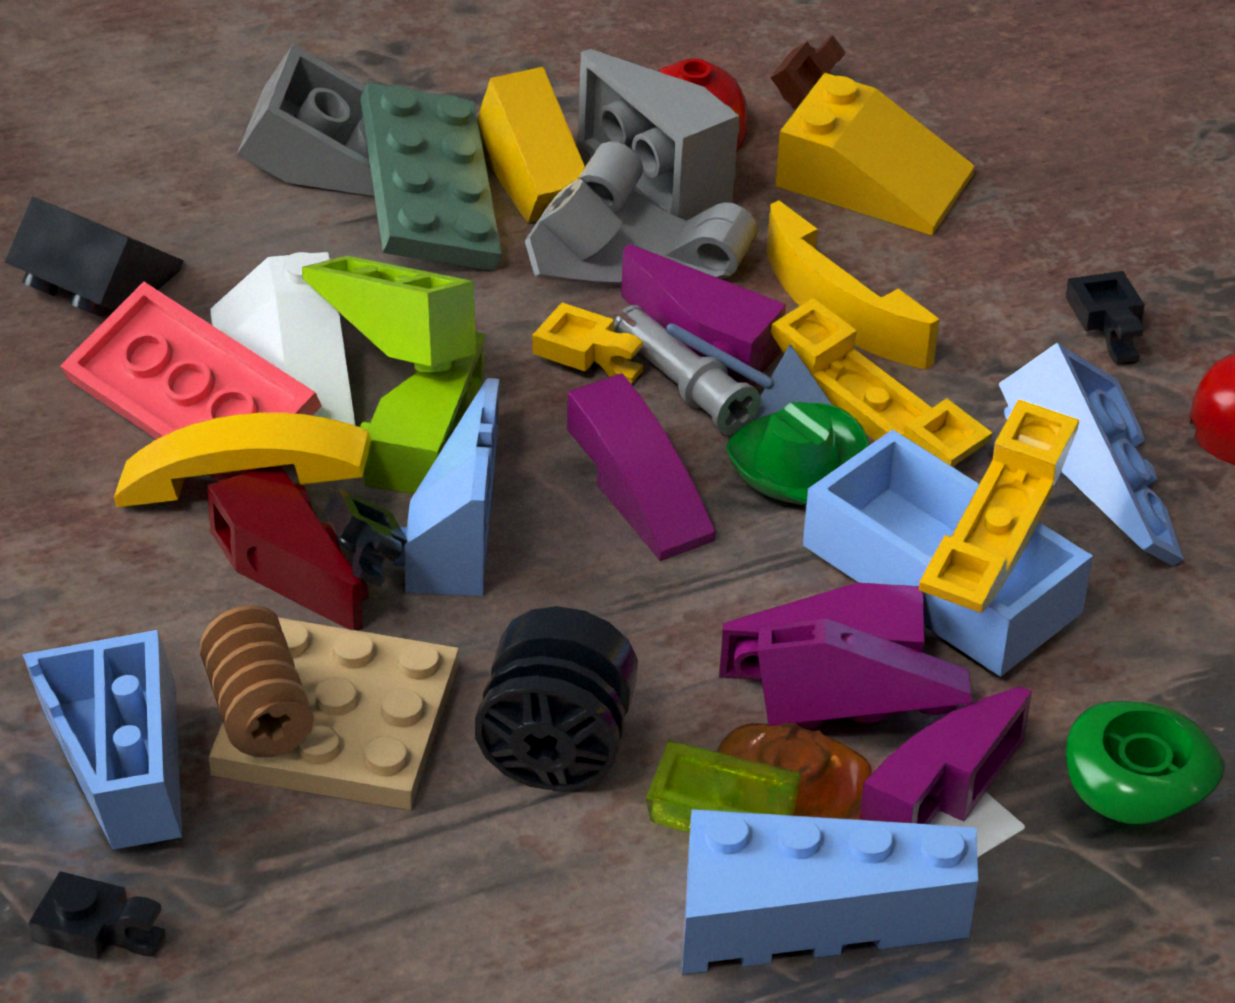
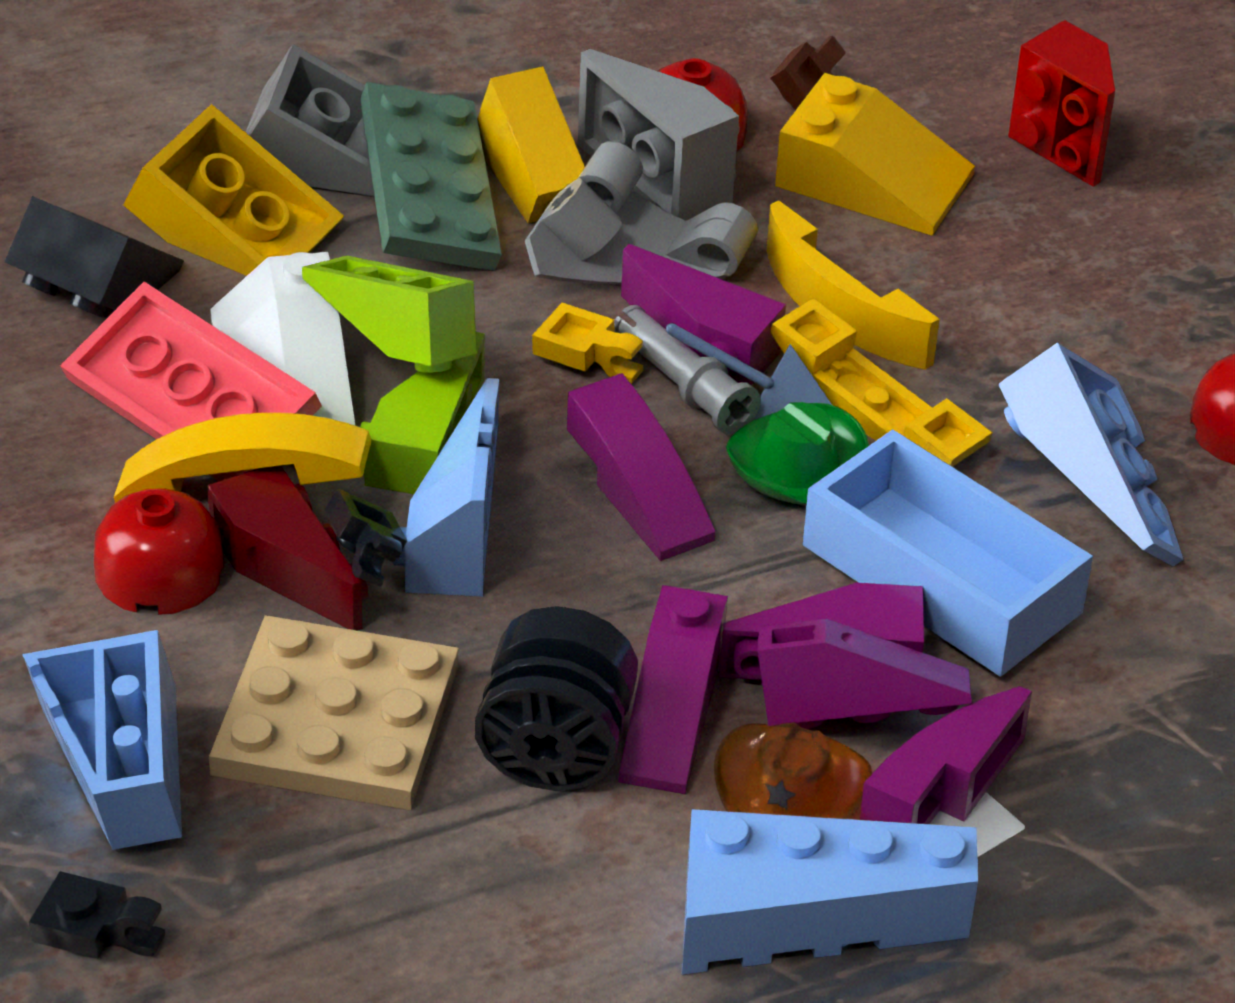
medium nougat piece [199,604,314,757] -> none
clear neon green slope [646,740,801,833] -> none
yellow slope [918,399,1079,613] -> none
black plate [1065,271,1145,364] -> none
green hat [1066,701,1225,824] -> none
none -> red cylinder [94,488,224,615]
none -> yellow slope [123,104,344,276]
none -> magenta slope [618,585,728,794]
none -> red slope [1008,20,1115,187]

